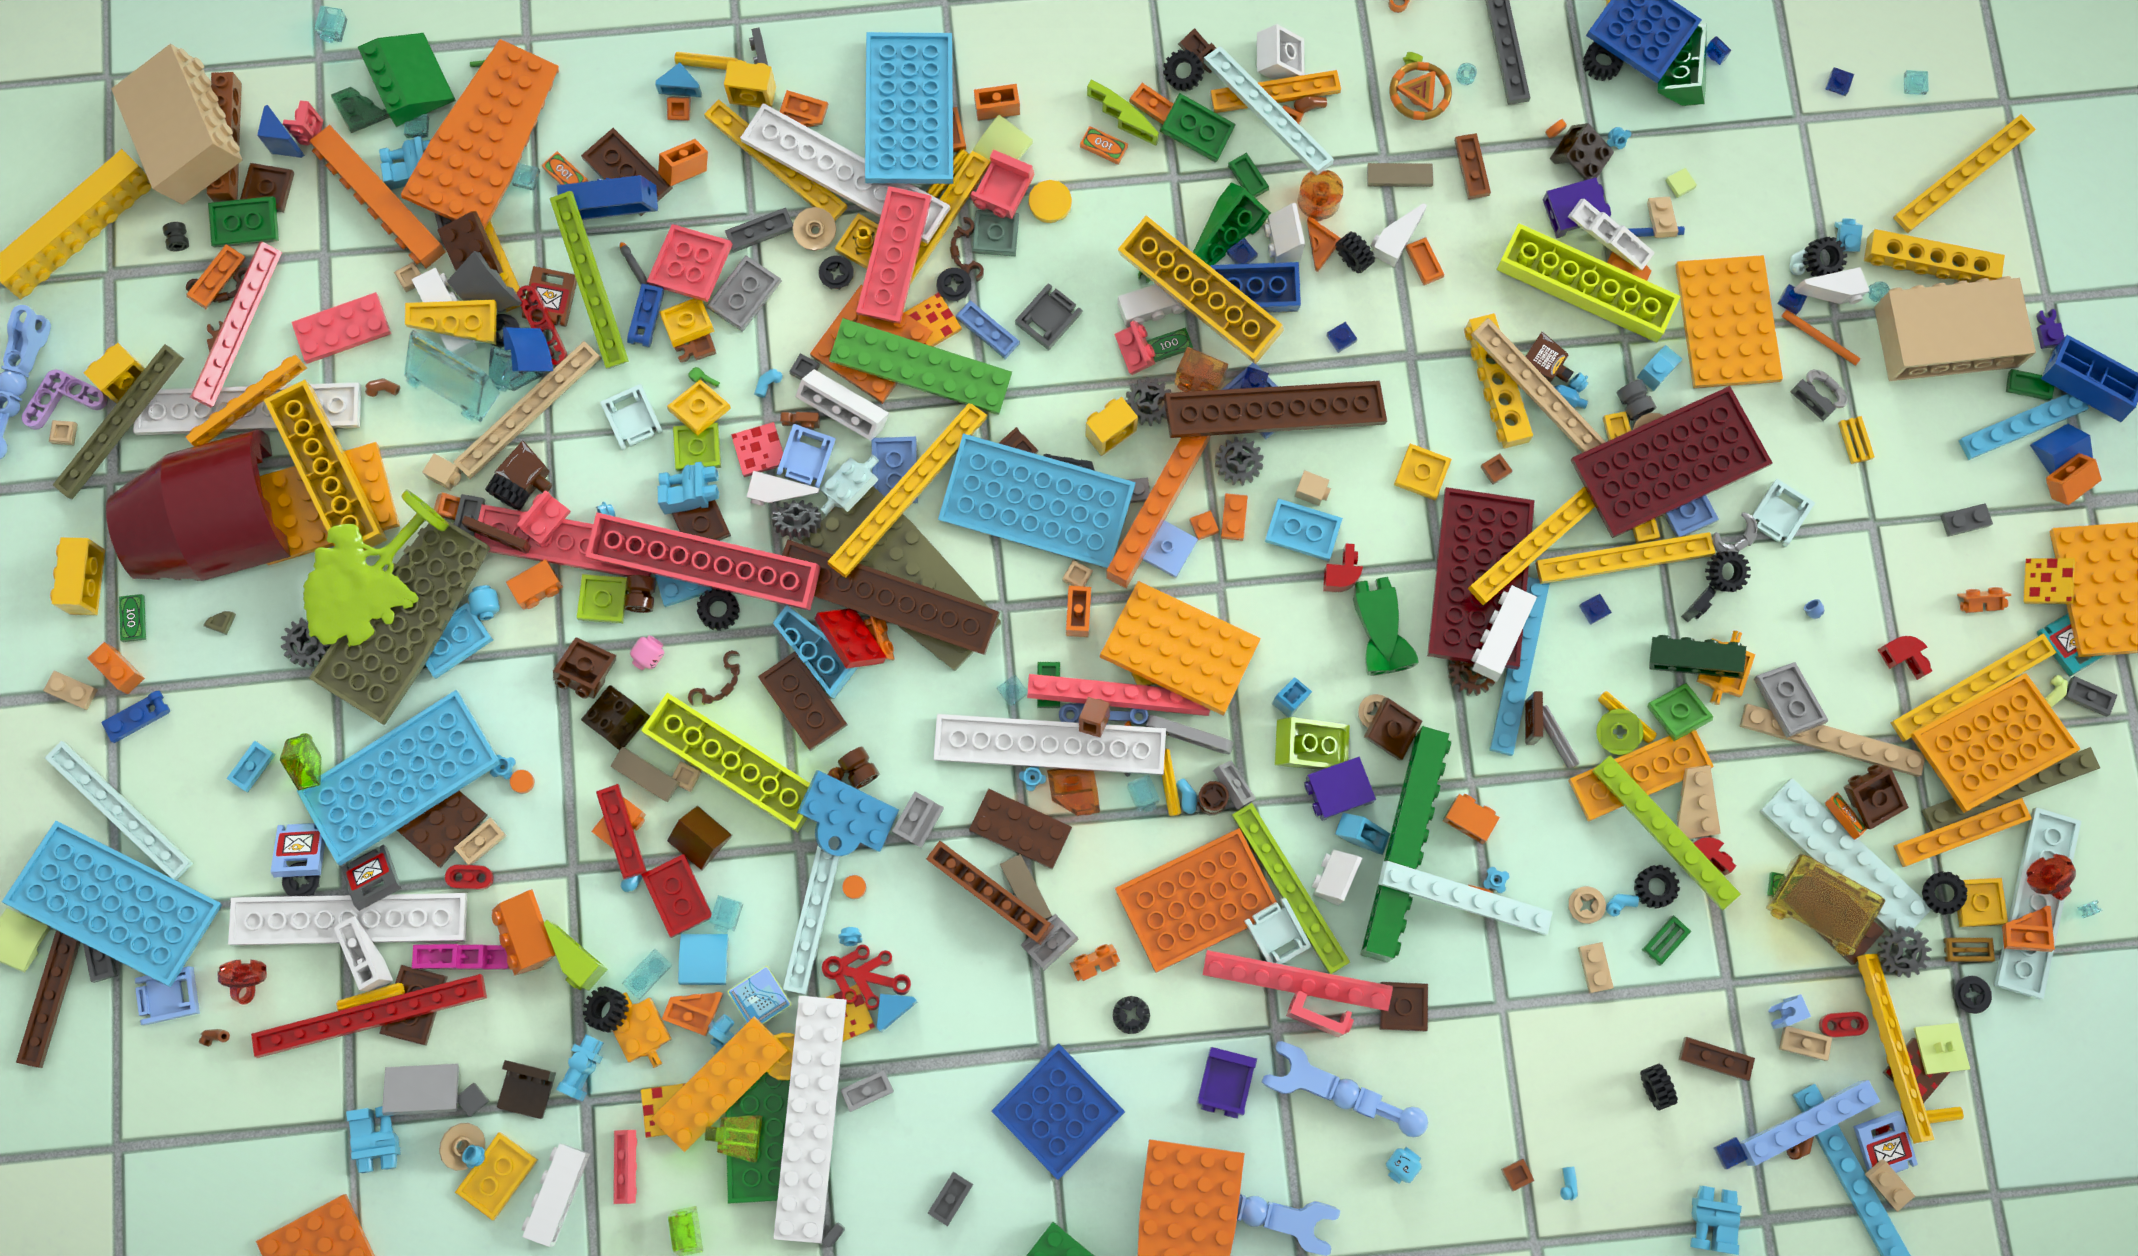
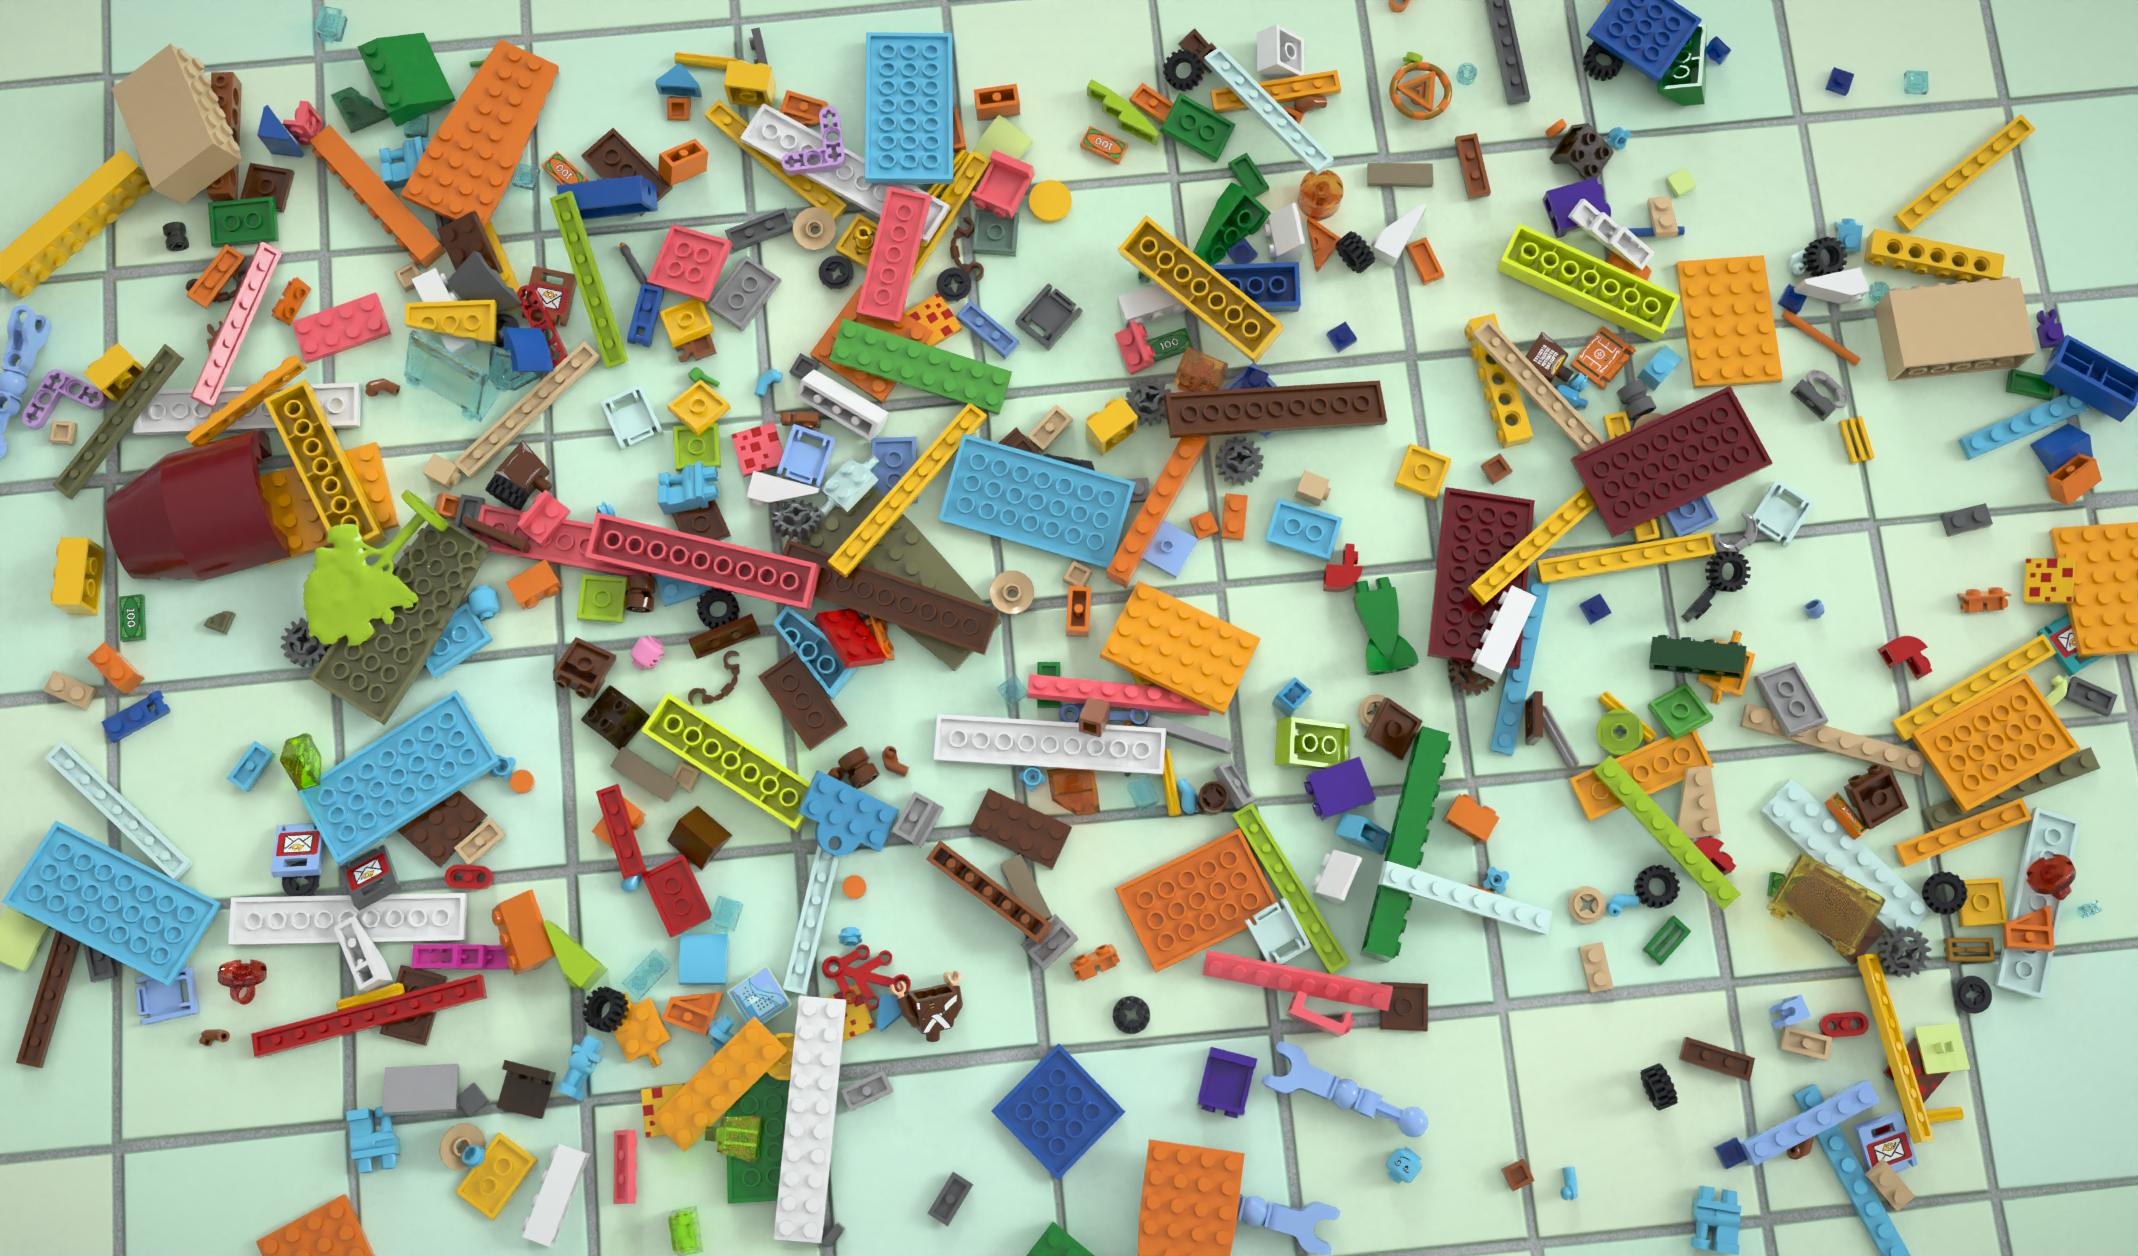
none -> orange hinge [271,277,311,326]
none -> reddish brown tile [688,614,761,659]
none -> lavender beam [781,106,845,175]
none -> dark orange arm [882,746,909,778]
none -> reddish brown torso [889,971,963,1042]
none -> tan dish [990,571,1034,614]
none -> tan plate [1027,404,1073,452]
none -> orange piece [1570,326,1636,390]

